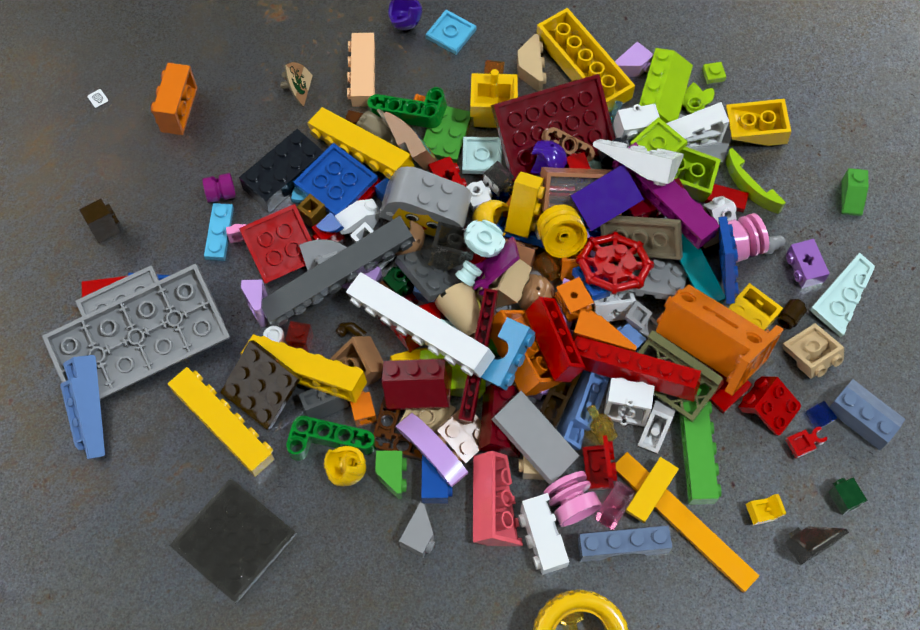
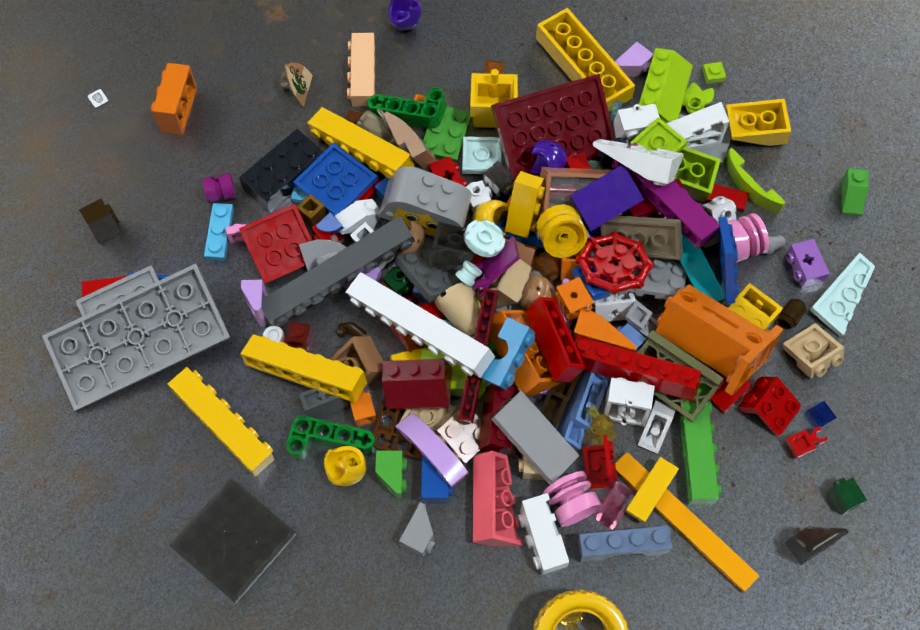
medium blue wedge [60,355,105,459] -> none
dark brown plate [220,340,302,430] -> none
medium azure tile [425,10,477,55] -> none
tan slope [517,34,546,91] -> none
medium nougat beam [542,127,595,162] -> none
yellow bracket [745,494,786,525] -> none
sand blue slope [827,379,905,450] -> none

